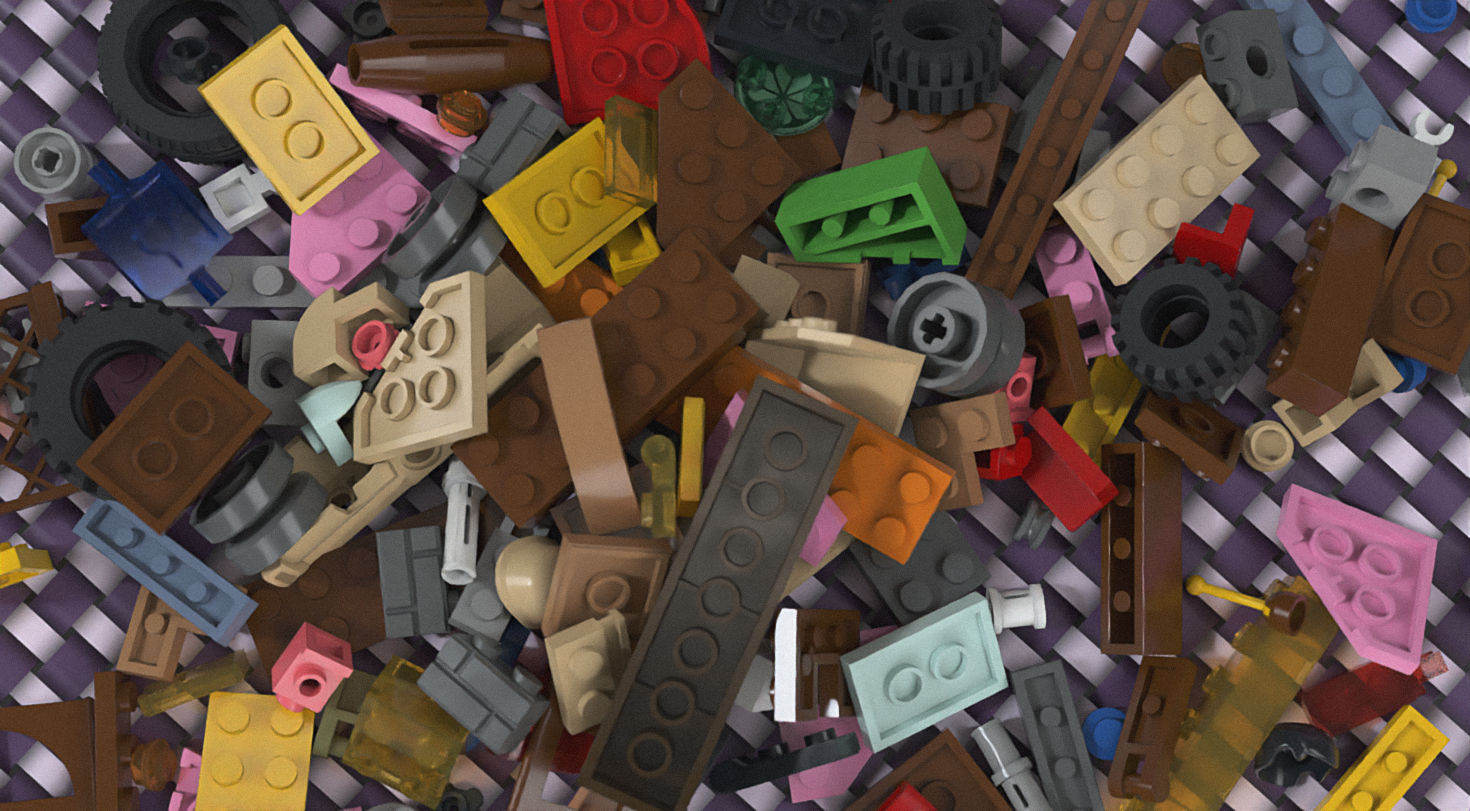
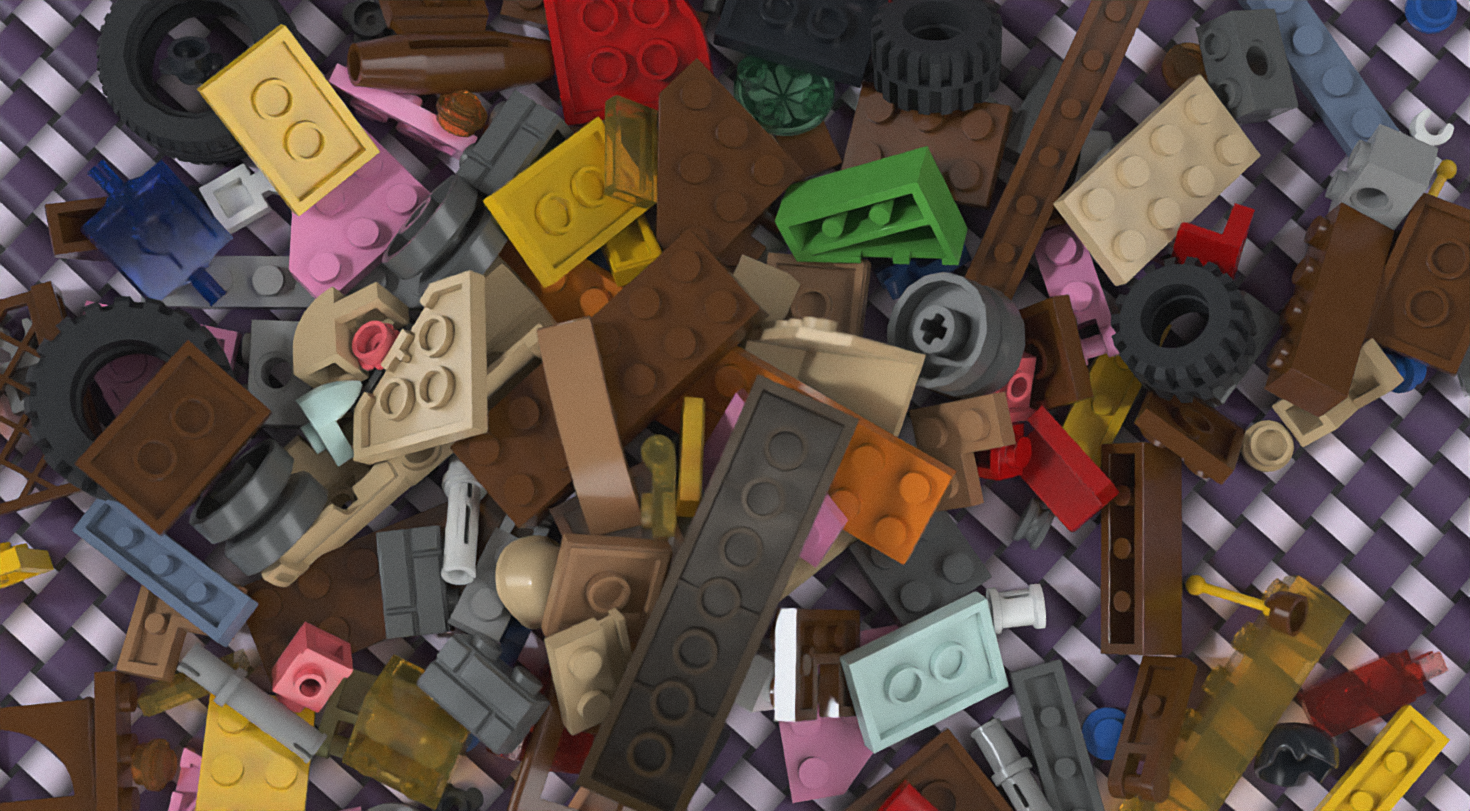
light grey wheel [13,127,102,203] -> none
black hinge [708,727,861,795] -> none
bright pink plate [1276,483,1438,675] -> none
none -> light grey pin [176,642,328,764]

